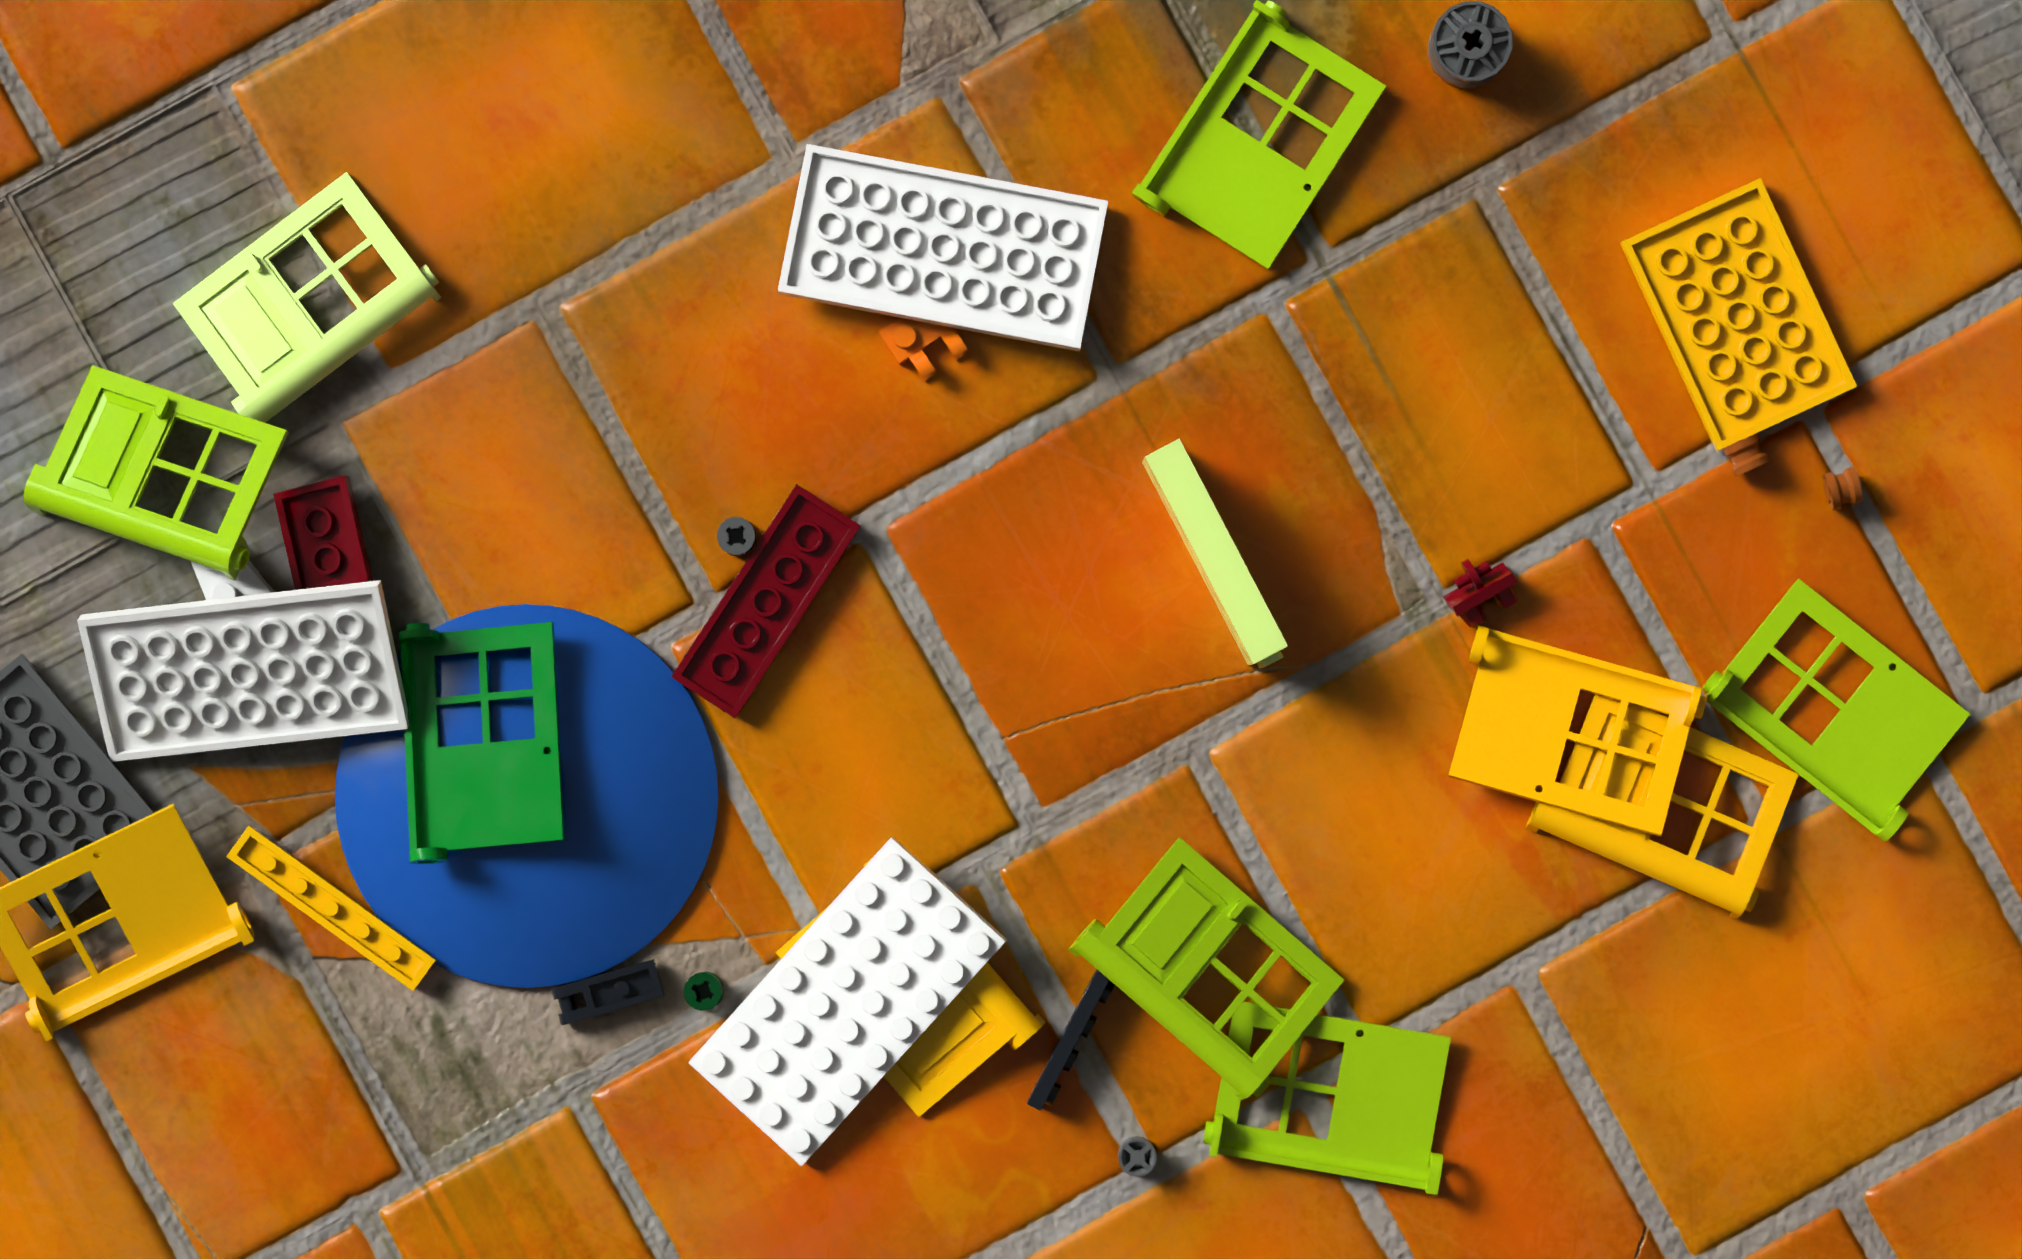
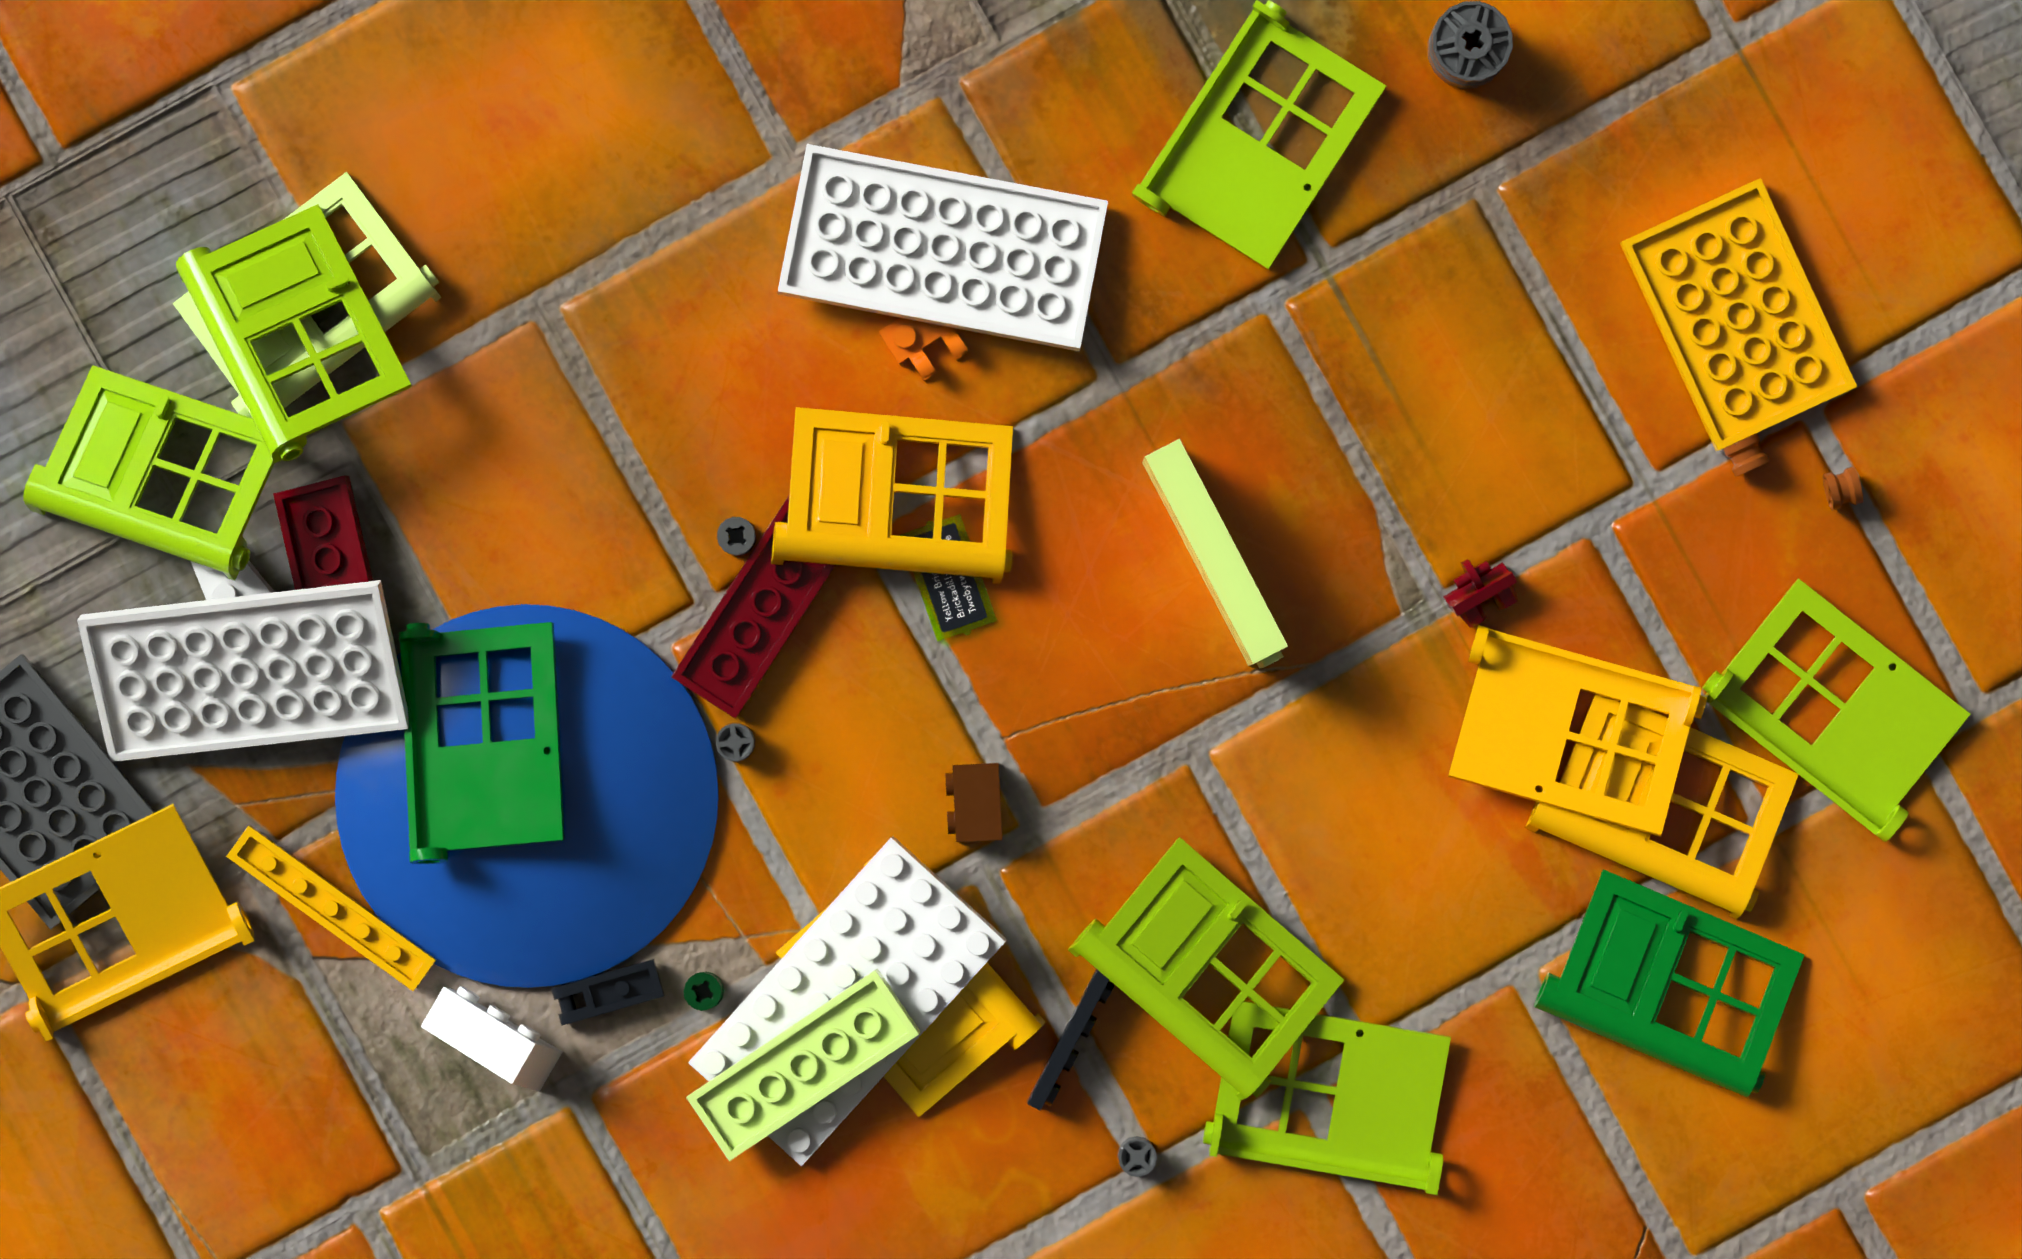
none -> lime door [176,204,412,463]
none -> white wedge [421,986,563,1091]
none -> yellowish green plate [686,968,921,1161]
none -> dark grey wheel [716,723,755,761]
none -> yellow door [771,407,1013,584]
none -> piece [901,514,997,641]
none -> reddish brown brick [945,763,1002,842]
none -> green door [1534,869,1805,1097]

